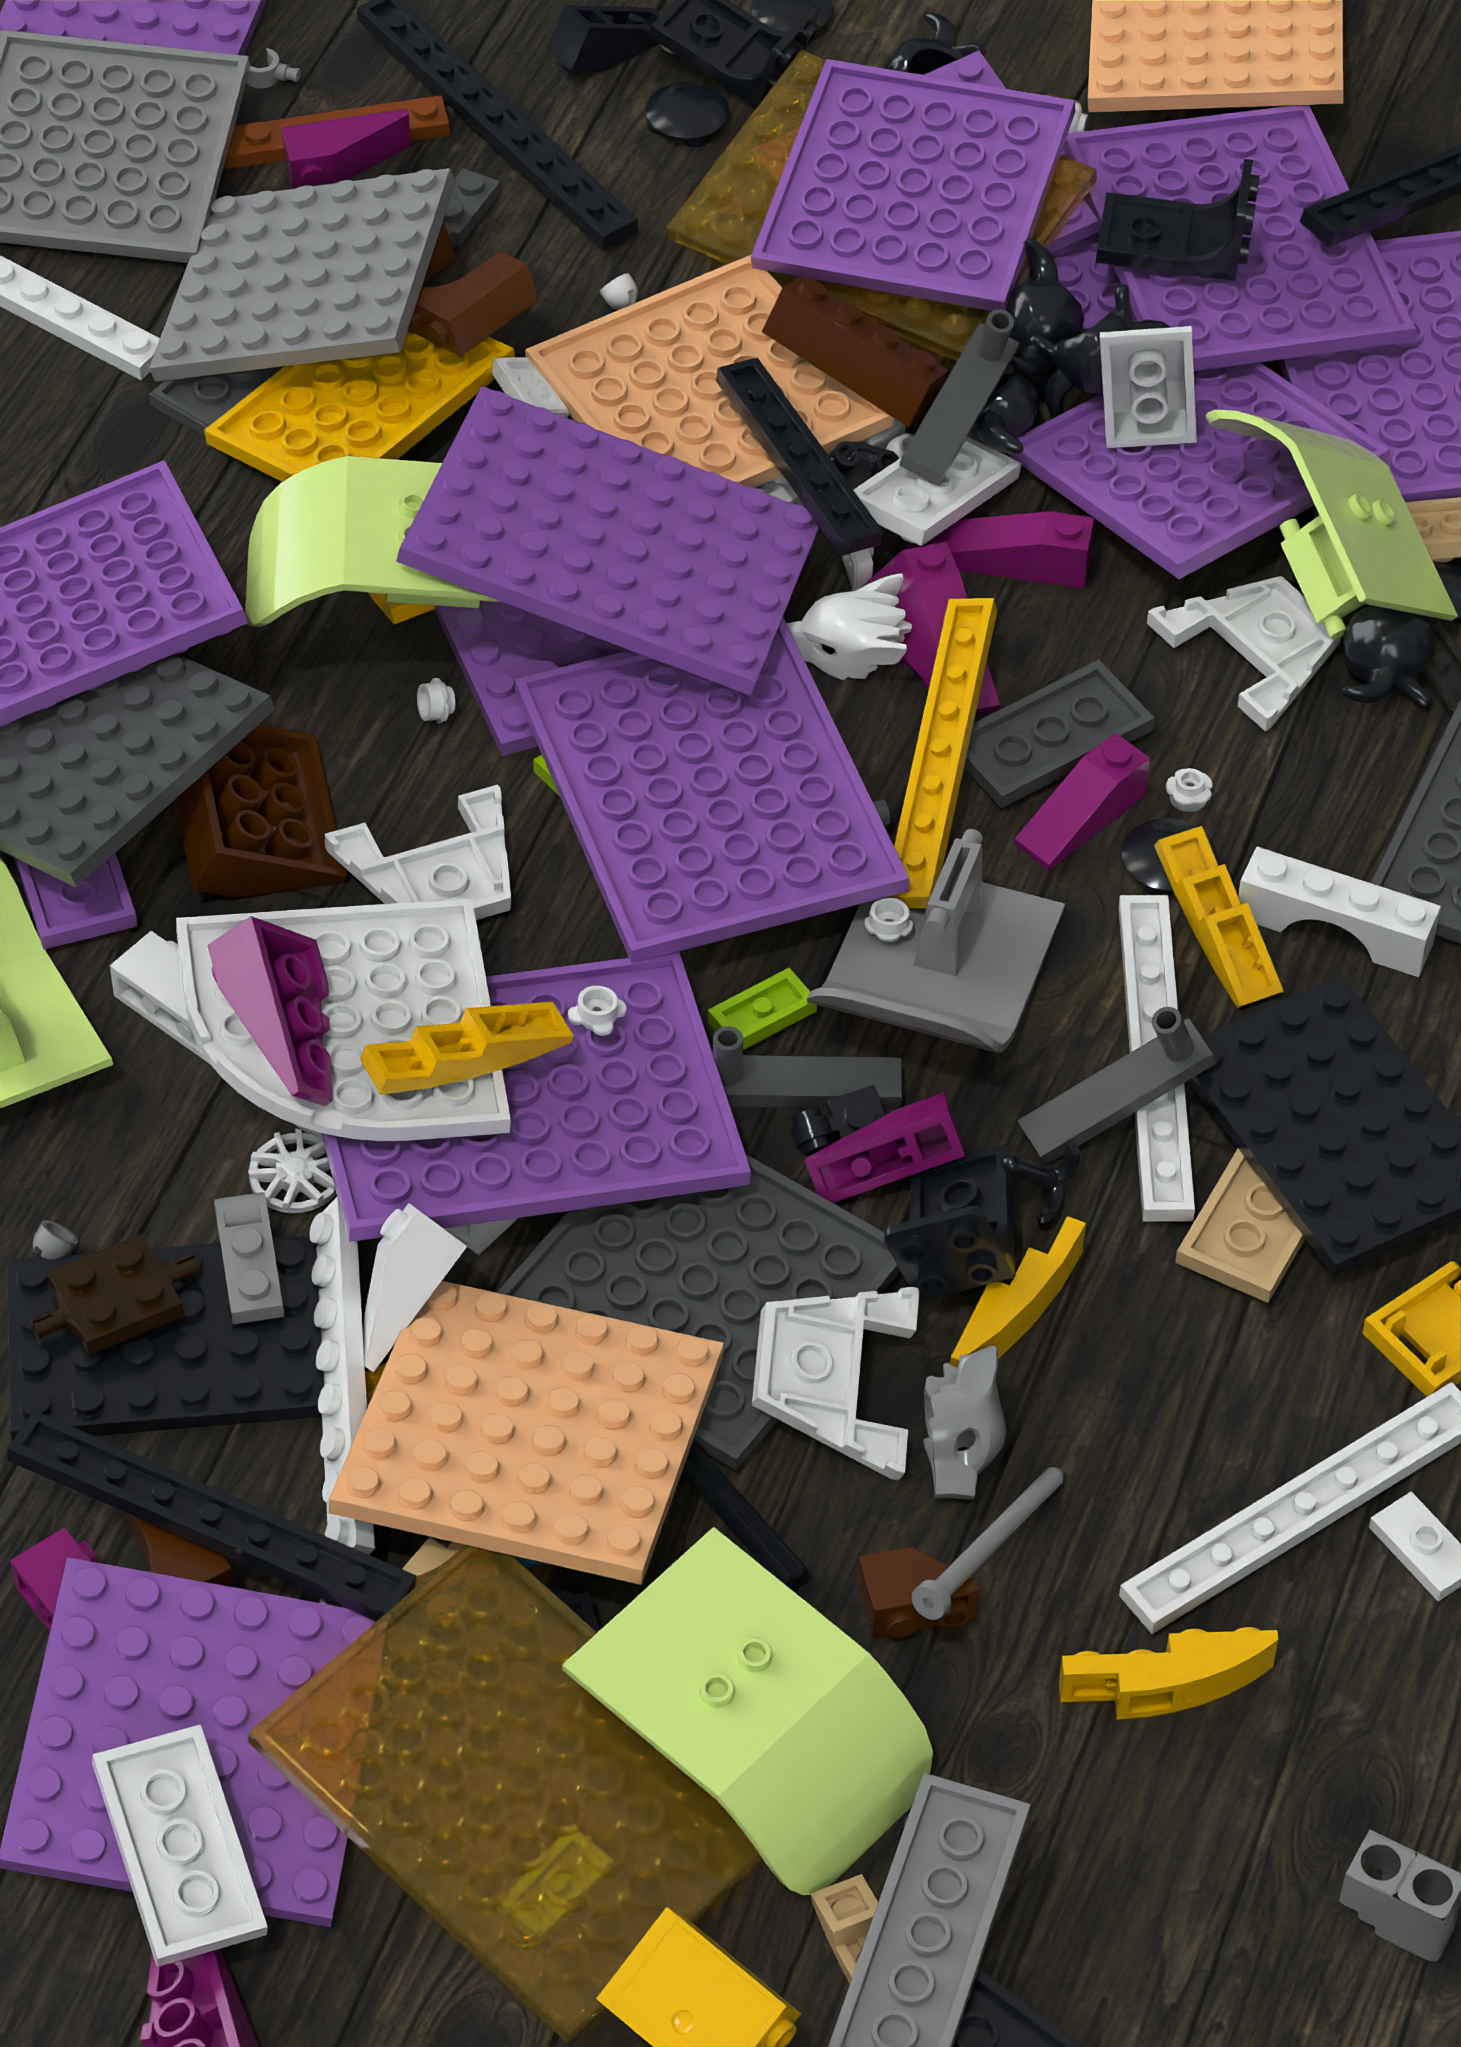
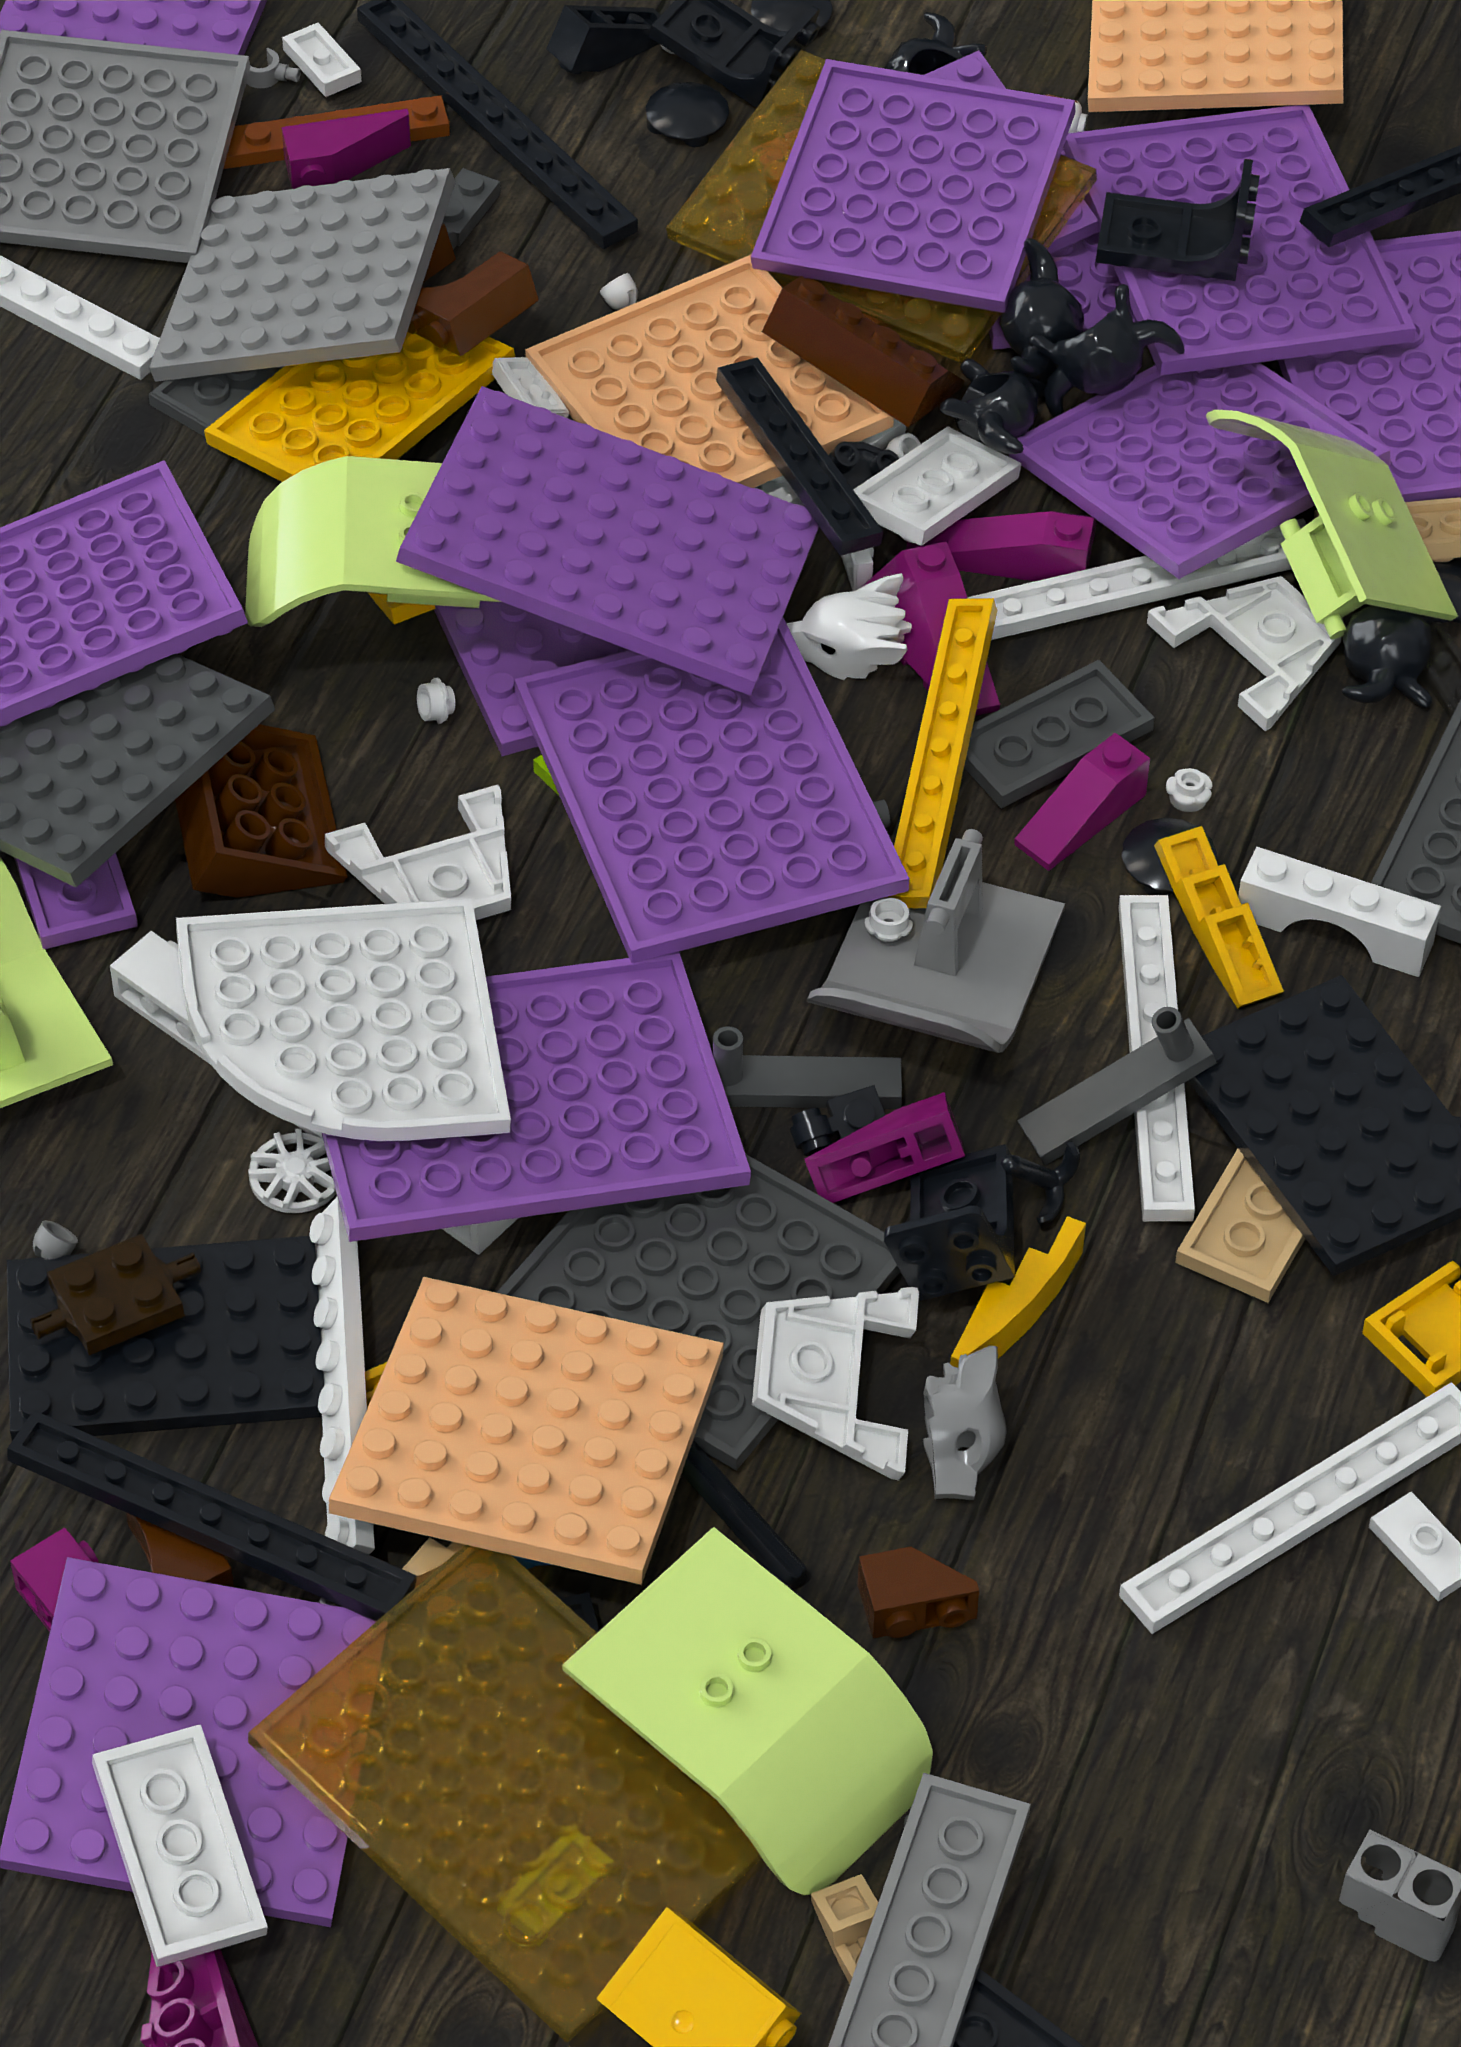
magenta wedge [207,916,332,1106] -> none
light grey plate [214,1192,284,1324] -> none
yellow slope [360,1001,574,1095] -> none
white slope [362,1203,467,1372] -> none
white plate [568,986,626,1036] -> none
lime plate [708,967,817,1050] -> none
dark grey piece [899,309,1020,486] -> none
light grey bar [912,1467,1063,1620] -> none
yellow slope [1059,1627,1278,1720] -> none
white slope [1100,326,1197,448] -> none
none -> white plate [282,23,362,97]
none -> white plate [967,519,1307,640]

